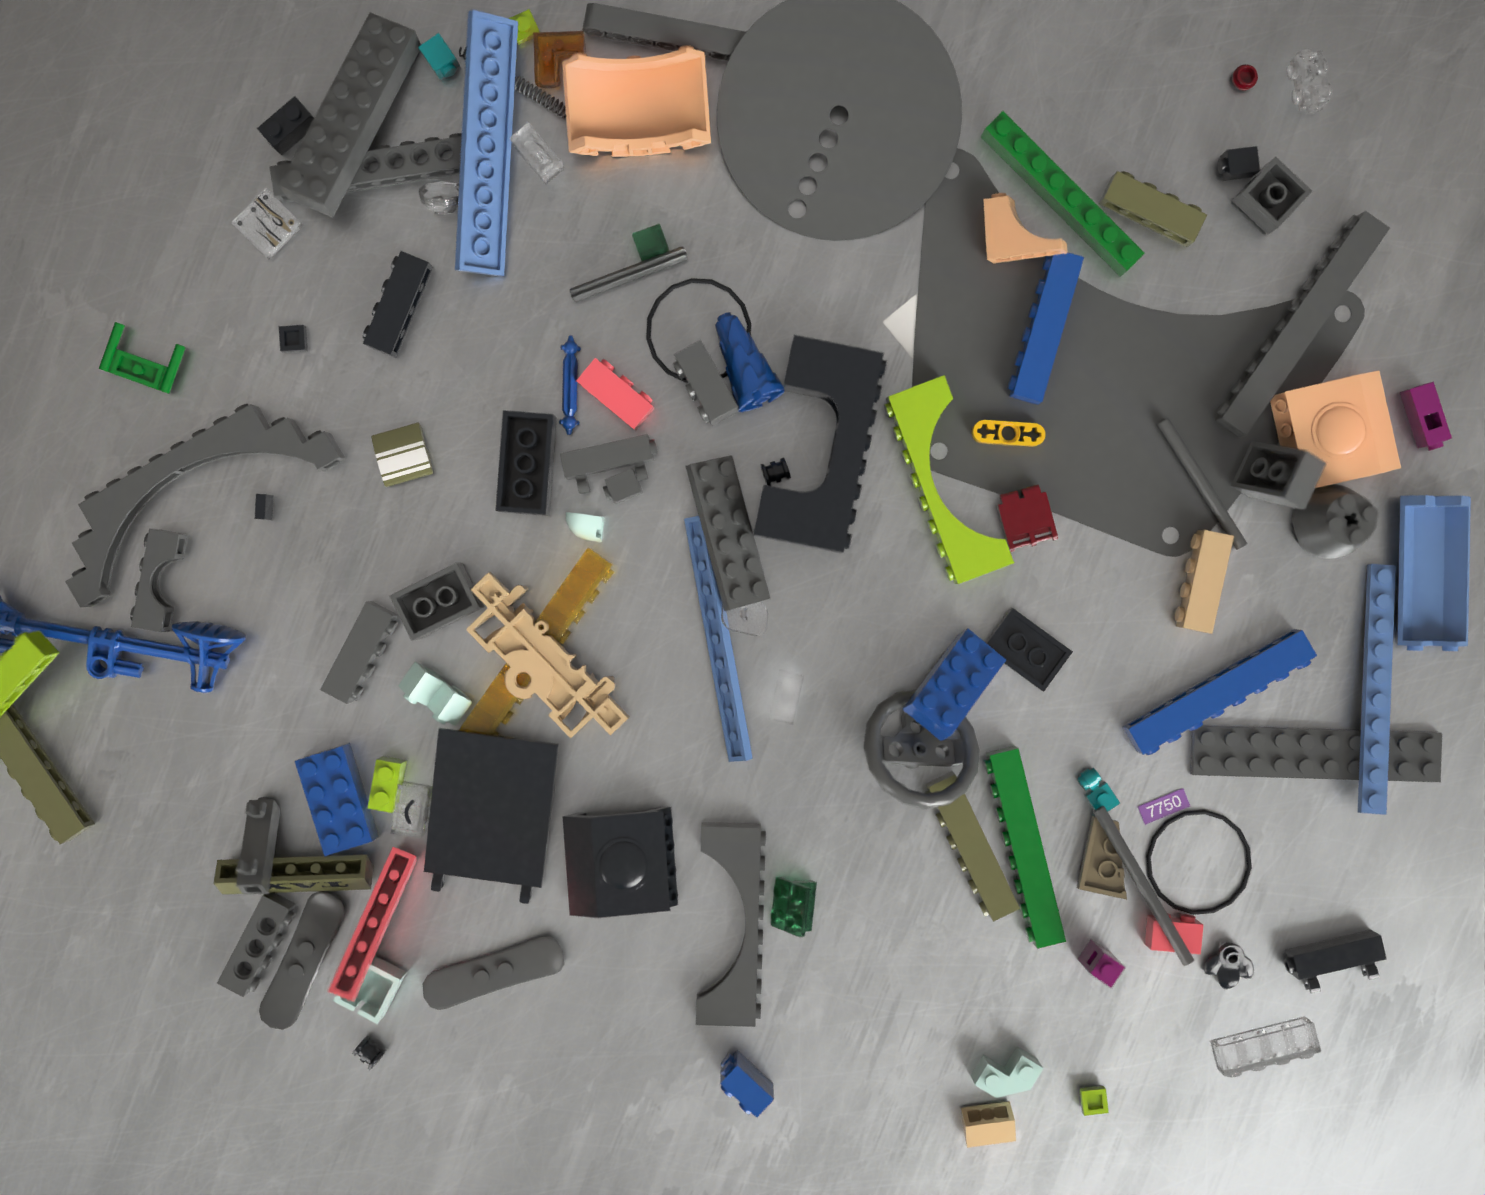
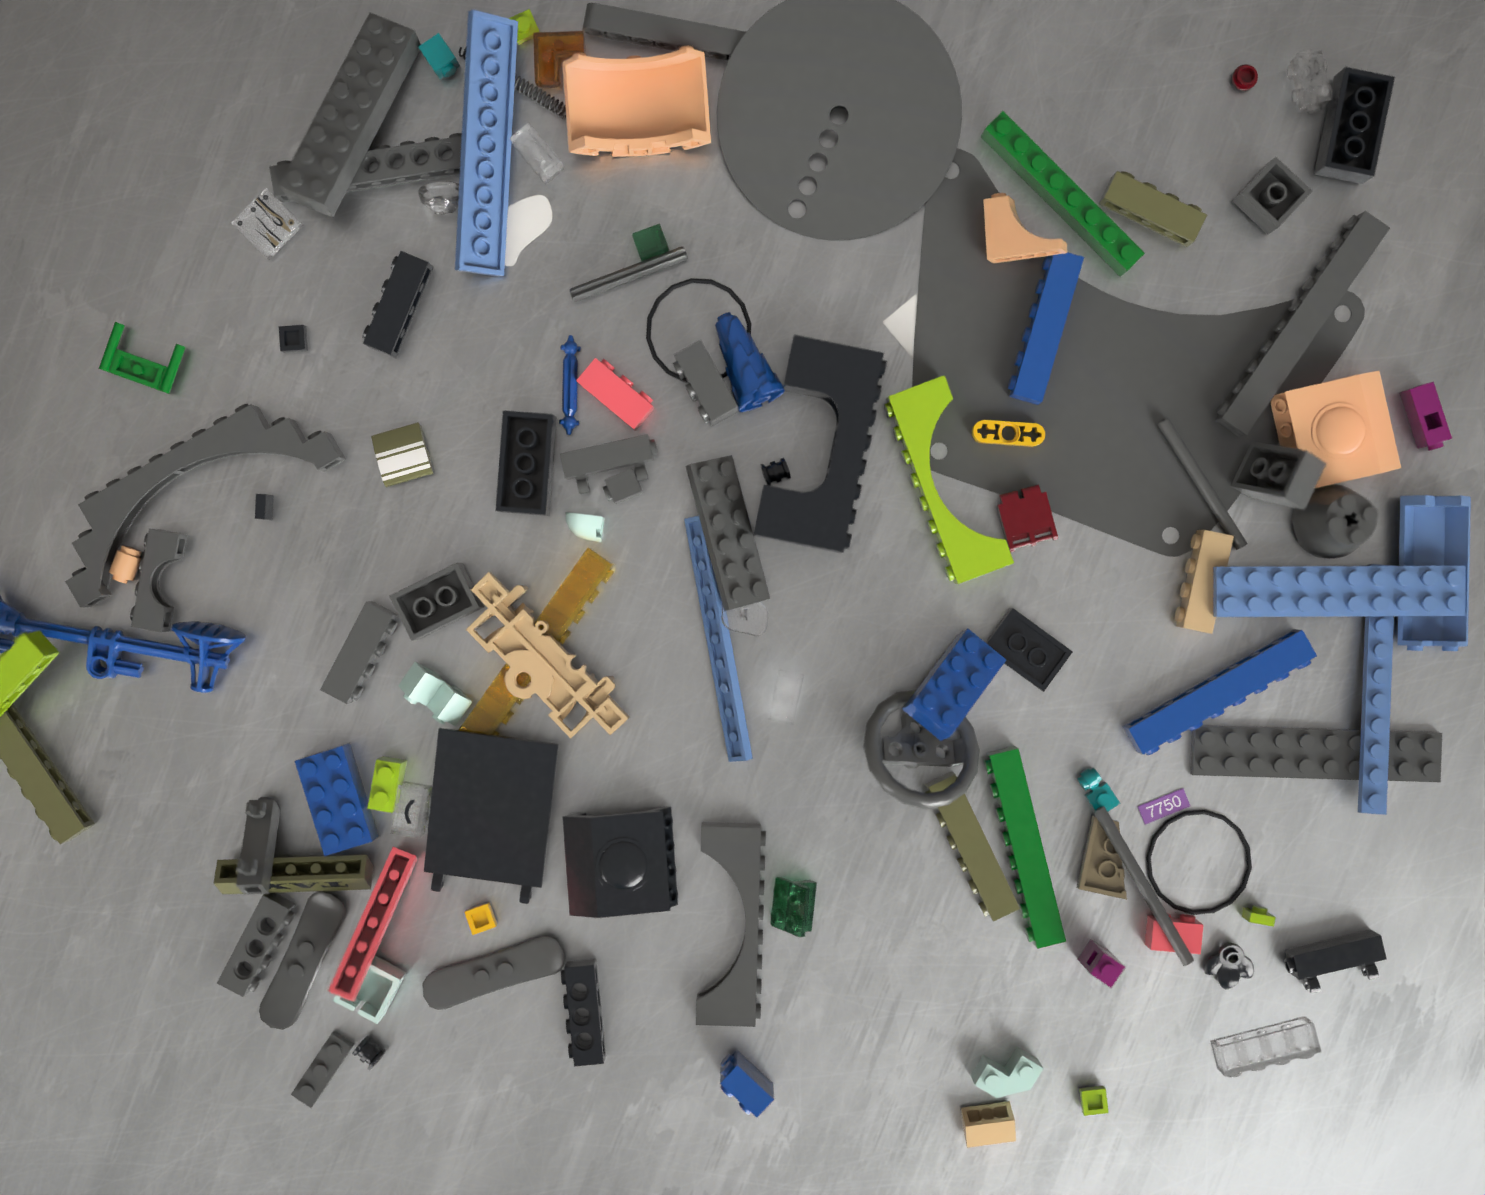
black brick [257,96,314,155] -> none
black brick [1218,146,1260,181] -> none
none -> light nougat brick [109,545,142,584]
none -> dark grey plate [291,1031,354,1108]
none -> yellow plate [464,902,497,935]
none -> white sticker [505,195,552,266]
none -> black brick [561,959,606,1067]
none -> medium blue plate [1213,566,1466,617]
none -> lime plate [1242,905,1276,927]
none -> black brick [1314,67,1395,184]

